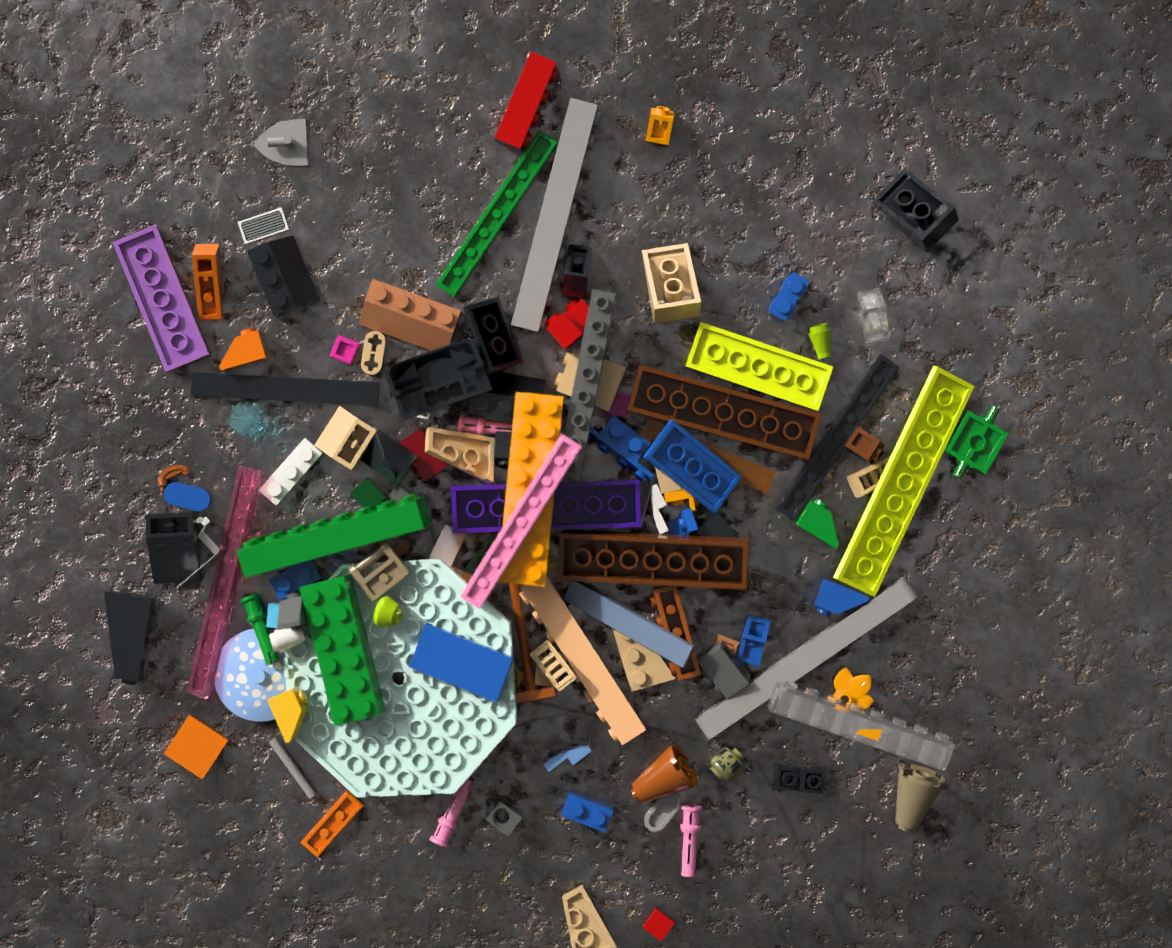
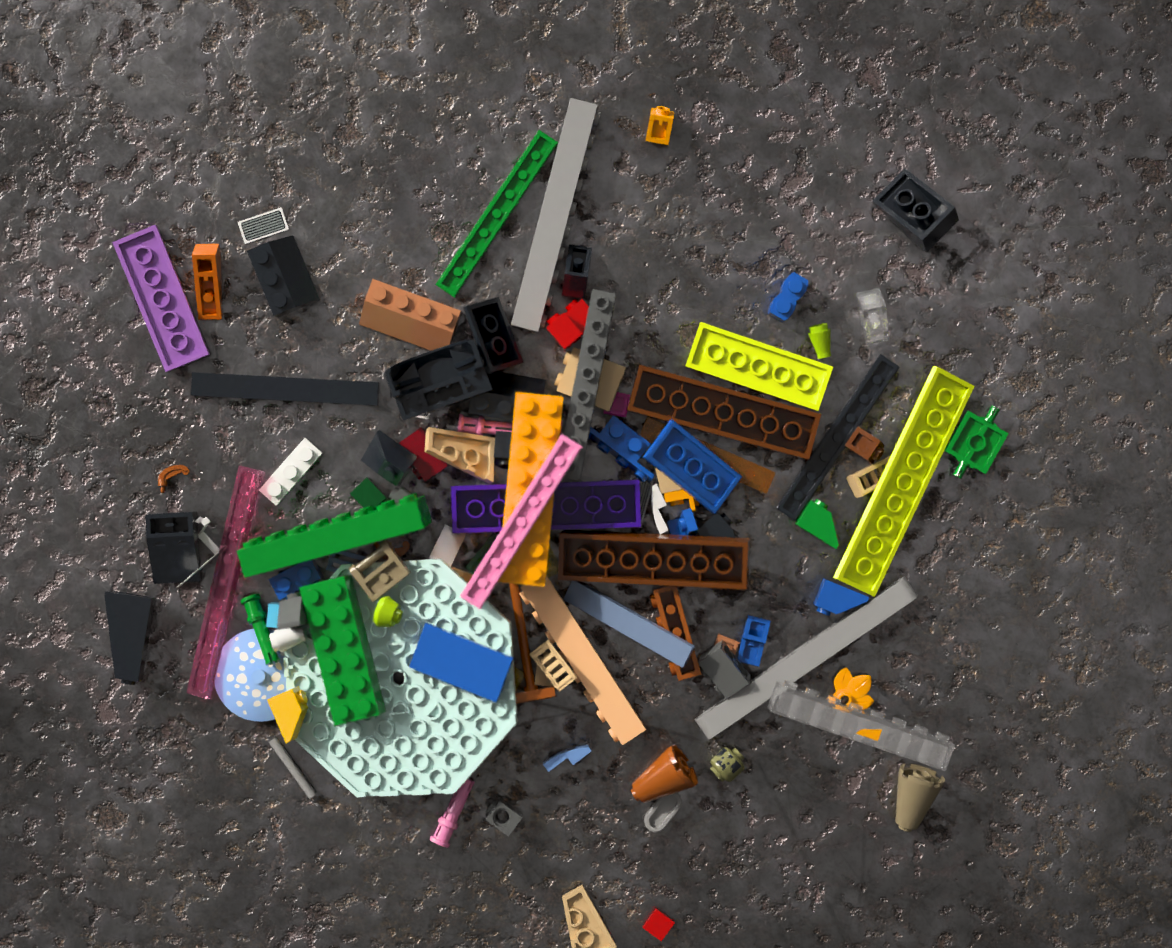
blue tile [164,482,211,511] -> none
orange tile [164,714,229,779] -> none
orange slope [219,328,269,372] -> none
clear light blue brick [226,401,266,439] -> none
light grey shield [253,119,308,166] -> none
orange tile [300,789,365,858] -> none
tan slope [315,406,378,470] -> none
dark pink tile [330,335,360,365] -> none
tan beam [361,331,386,375] -> none
red brick [494,51,559,152] -> none
blue brick [561,790,613,833] -> none
tan wing [612,628,676,692] -> none
tan slope [642,243,701,324] -> none
bright pink pin [680,804,702,877] -> none
black slope [773,765,825,794] -> none

